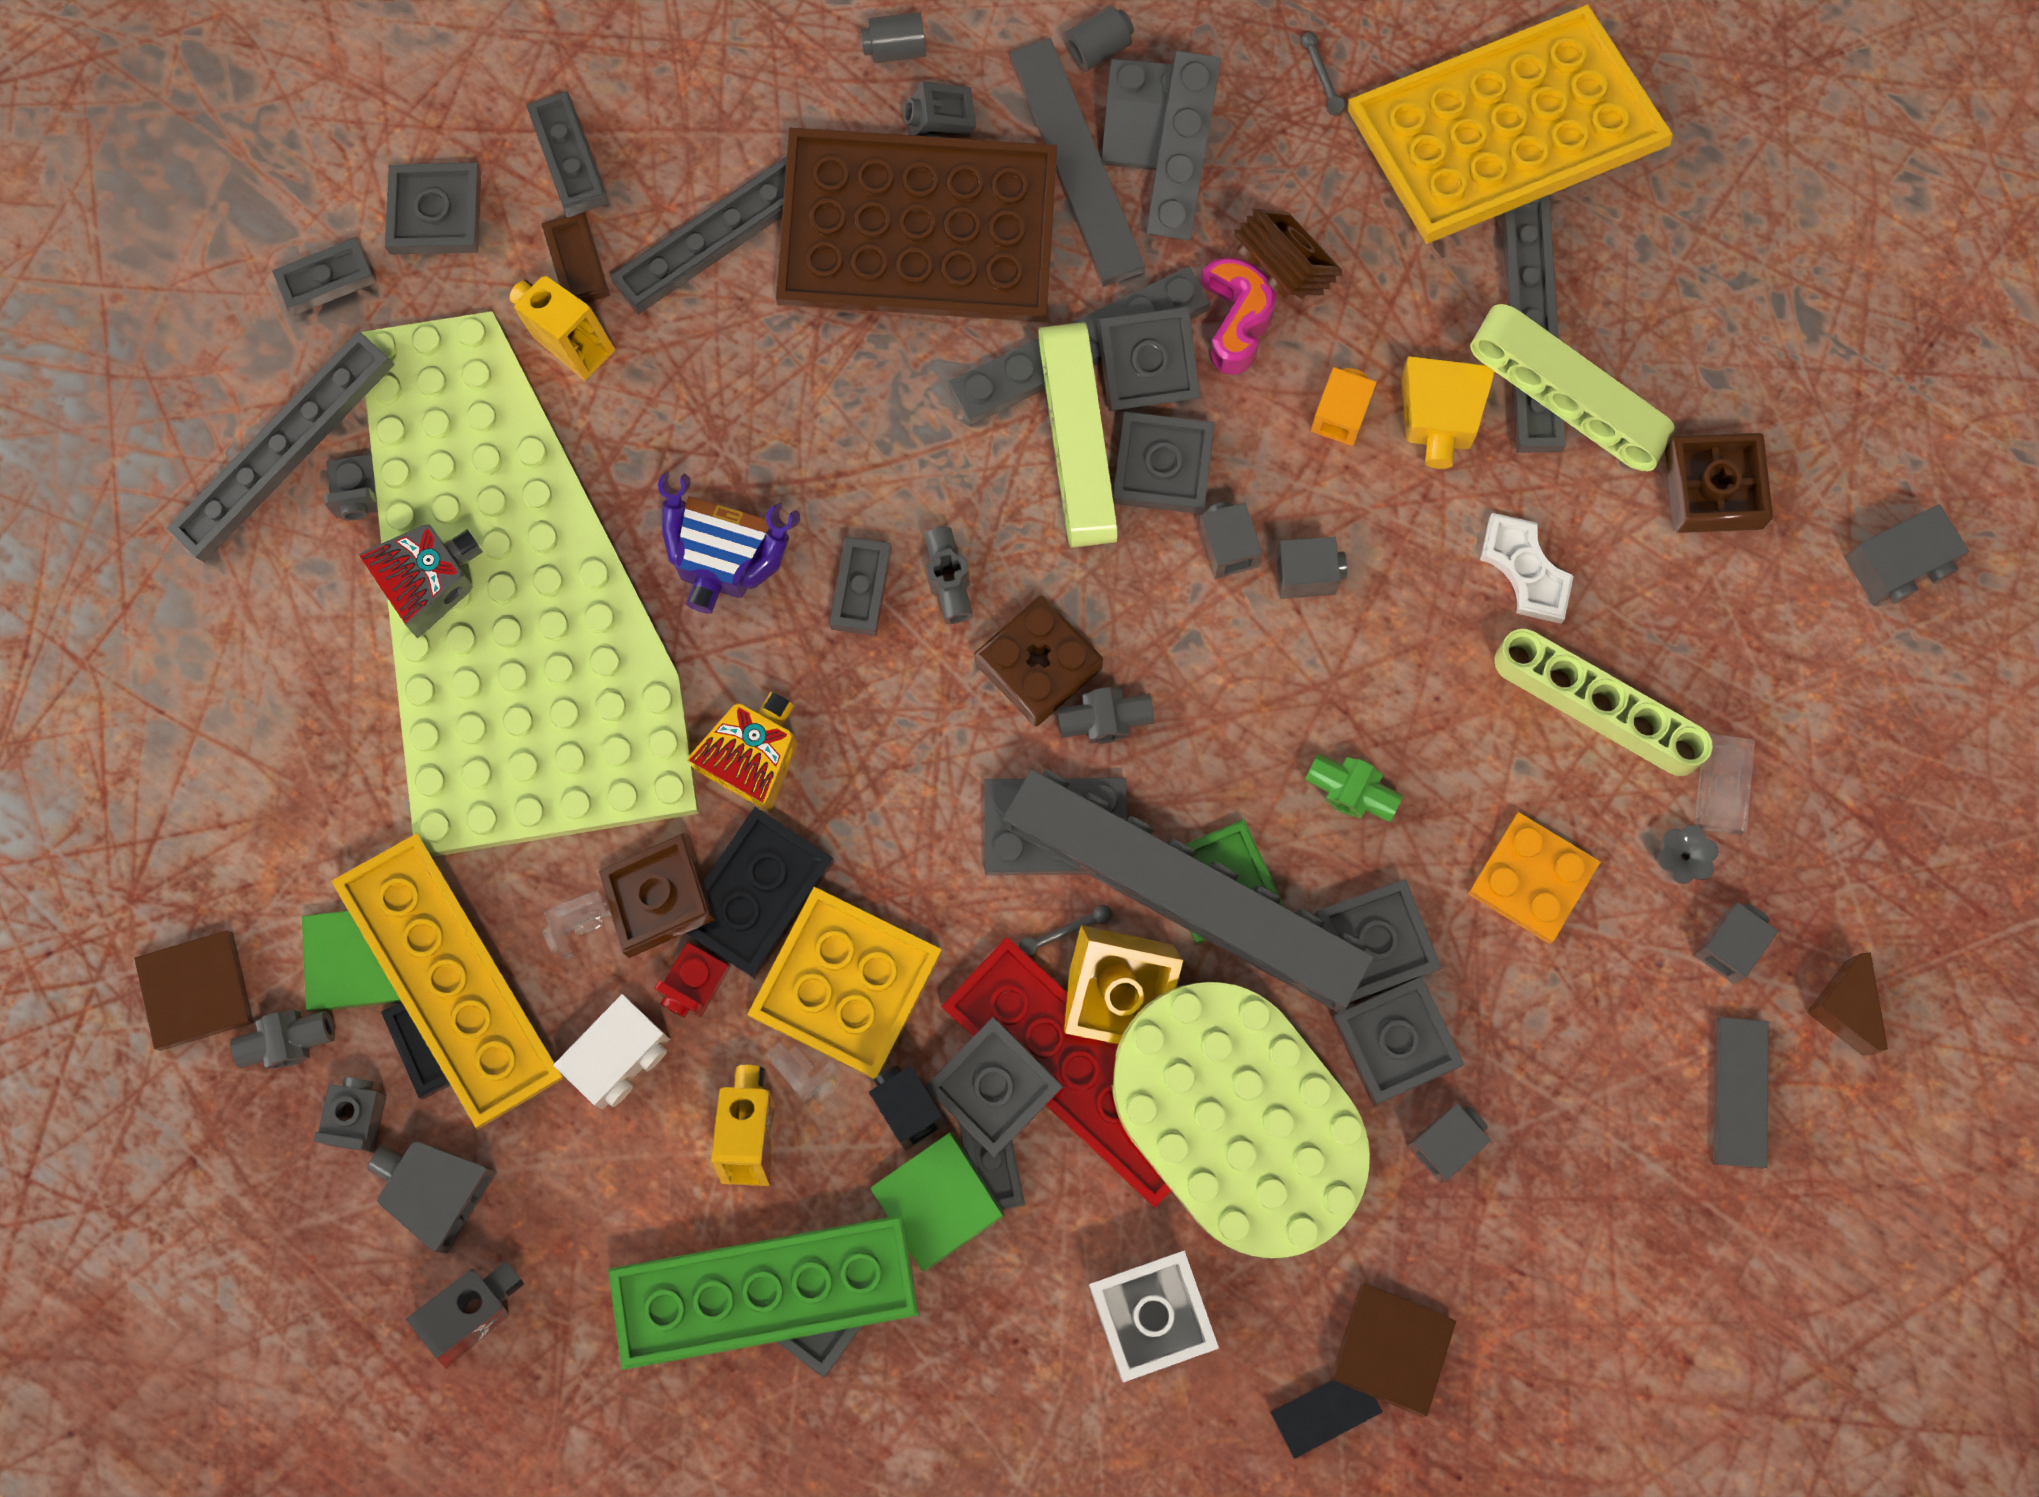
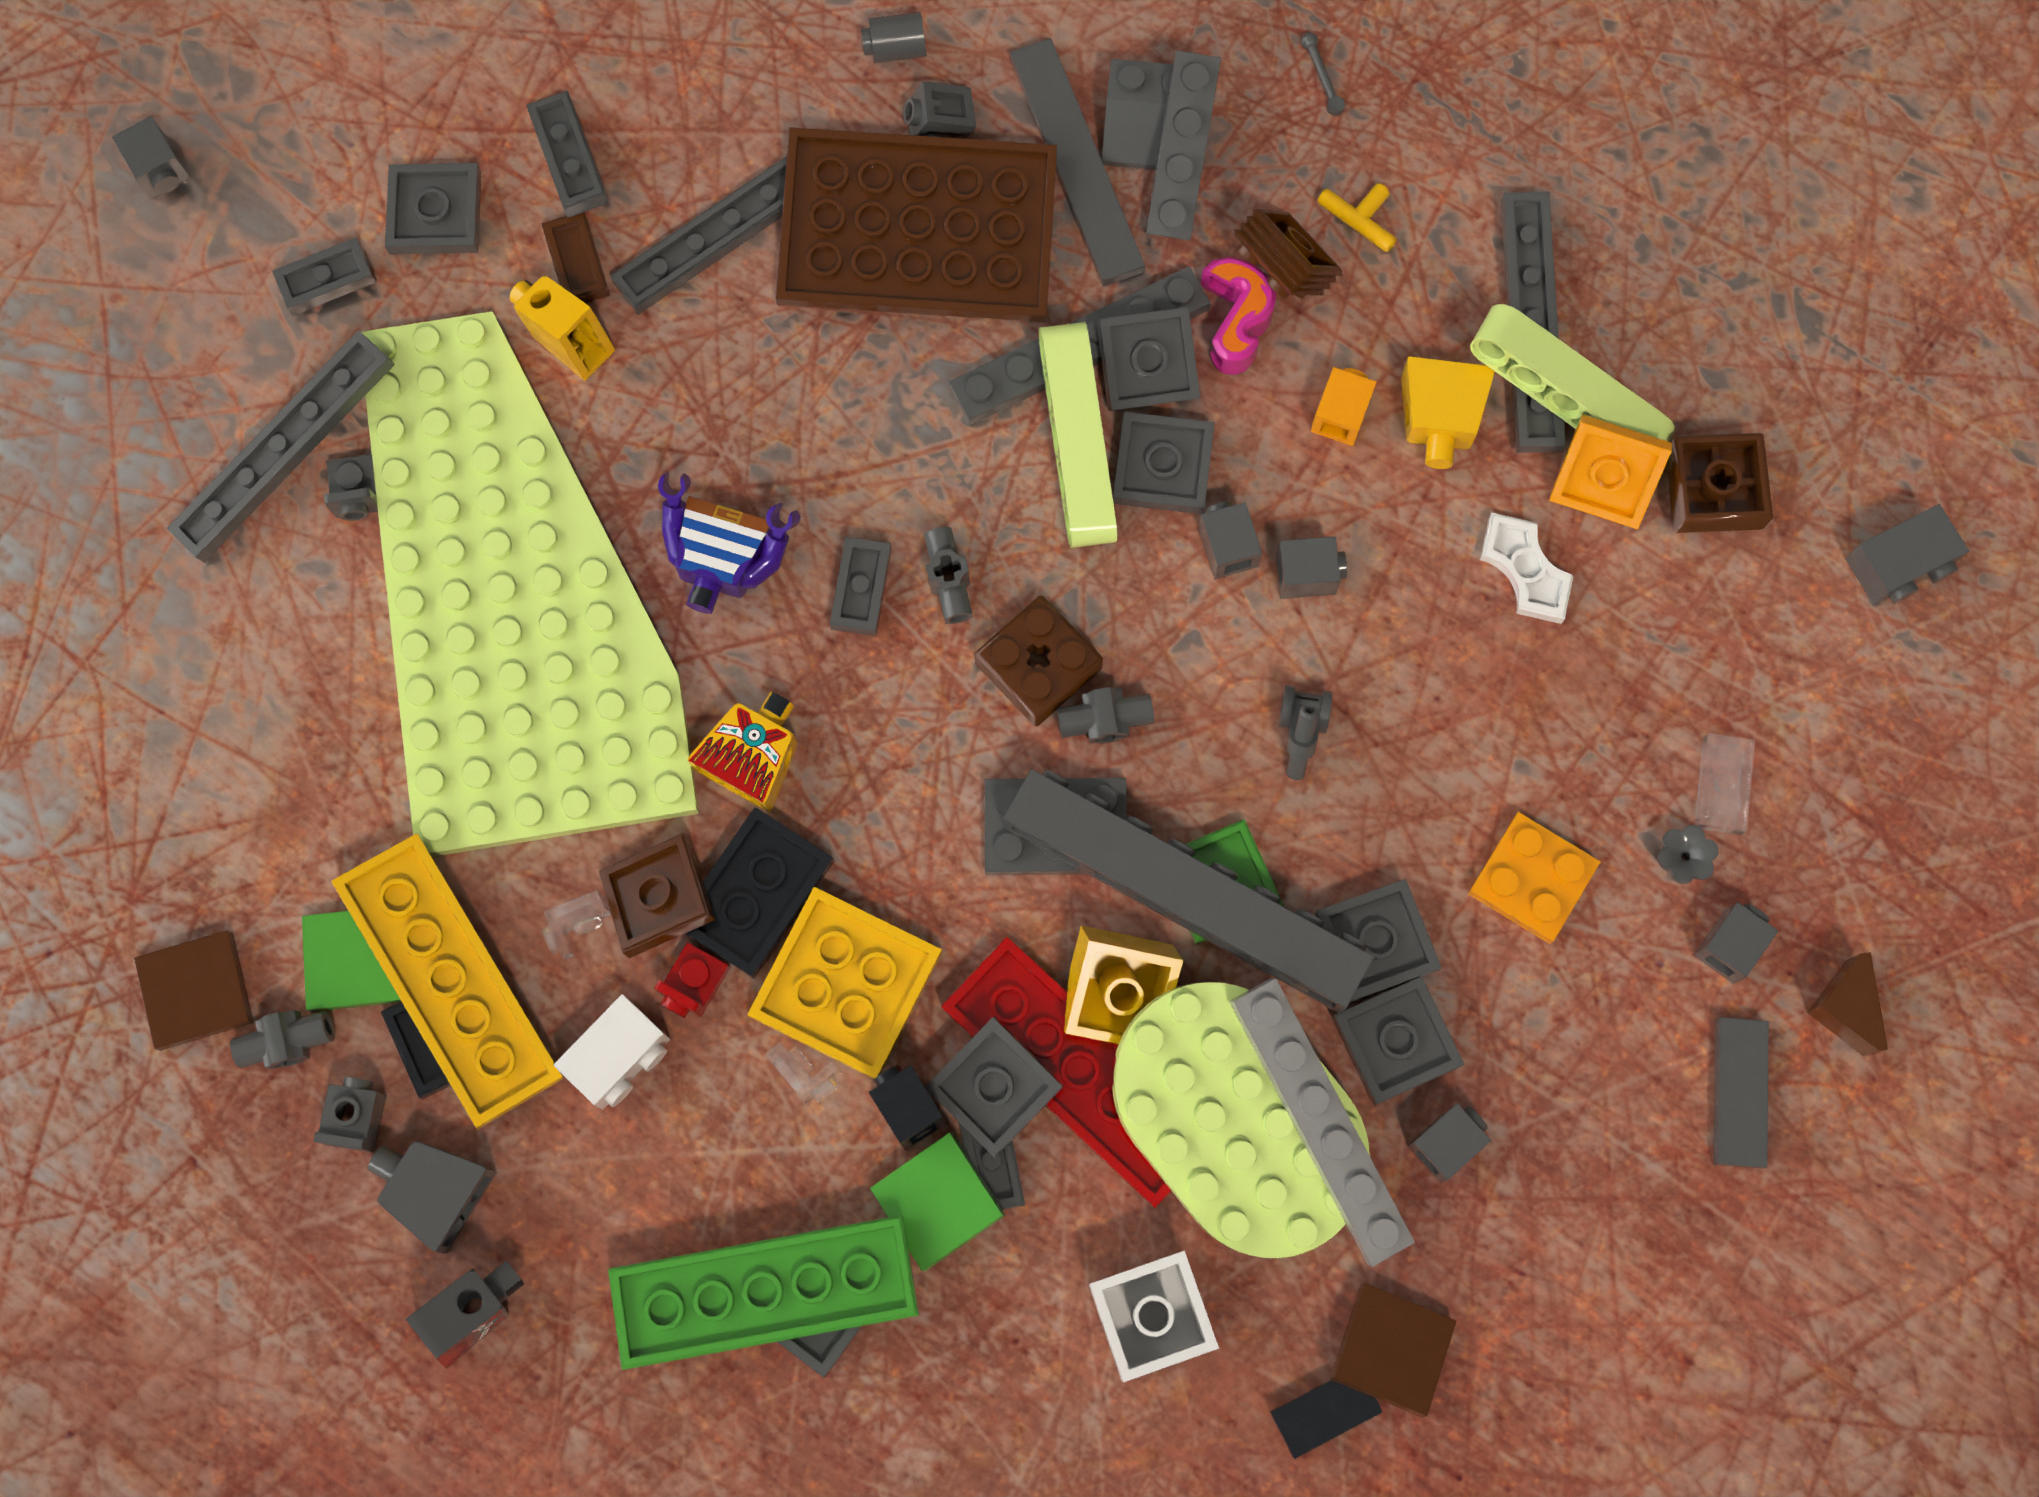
torso [359,524,483,638] -> none
yellow torso [711,1065,775,1186] -> none
dark grey hinge [1019,905,1112,957] -> none
dark grey brick [1064,6,1134,72] -> none
bright green axle [1304,753,1404,823] -> none
yellow plate [1348,5,1673,244] -> none
yellowish green beam [1494,629,1713,776] -> none
none -> dark grey brick [112,116,190,199]
none -> light grey plate [1229,978,1415,1267]
none -> dark grey piece [1279,685,1332,780]
none -> yellow piece [1318,183,1397,252]
none -> light orange plate [1549,414,1672,529]

